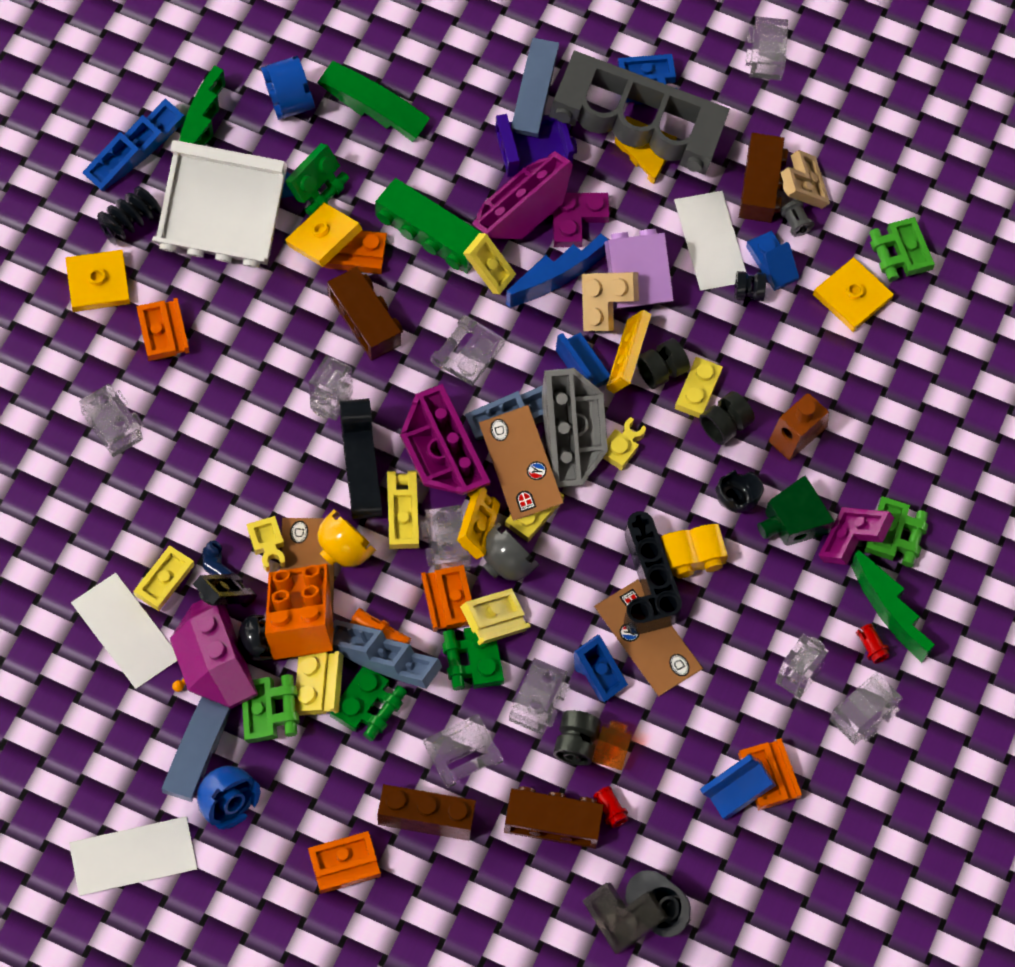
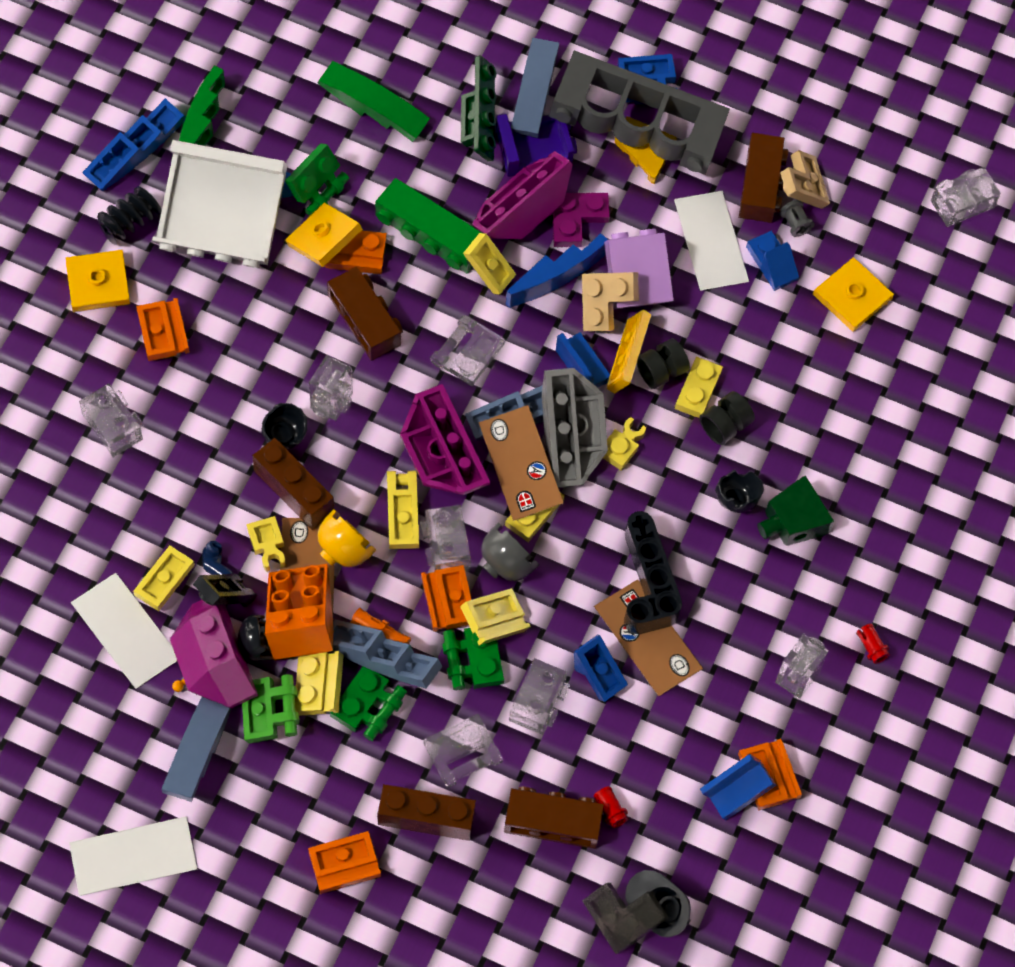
blue cylinder [196,765,261,830] -> none
blue brick [261,55,315,120] -> none
black beam [340,398,382,520] -> none
yellow plate [457,487,501,560] -> none
pearl dark grey wheel [553,710,601,766] -> none
clear orange bracket [592,720,633,770] -> none
yellow brick [660,524,728,579] -> none
black wheel [734,271,766,301] -> none
clear brick [745,16,788,80] -> none
dark orange torso [769,393,829,461] -> none
magenta plate [818,507,894,565] -> none
clear brick [829,672,903,745] -> none
green slope [851,550,935,663] -> none
bright green plate [864,496,928,567] -> none
bright green plate [869,217,935,282] -> none
none -> reddish brown brick [252,438,334,530]
none -> black hair [261,403,307,450]
none -> dark green bracket [461,55,497,162]
none -> clear brick [931,167,1001,227]

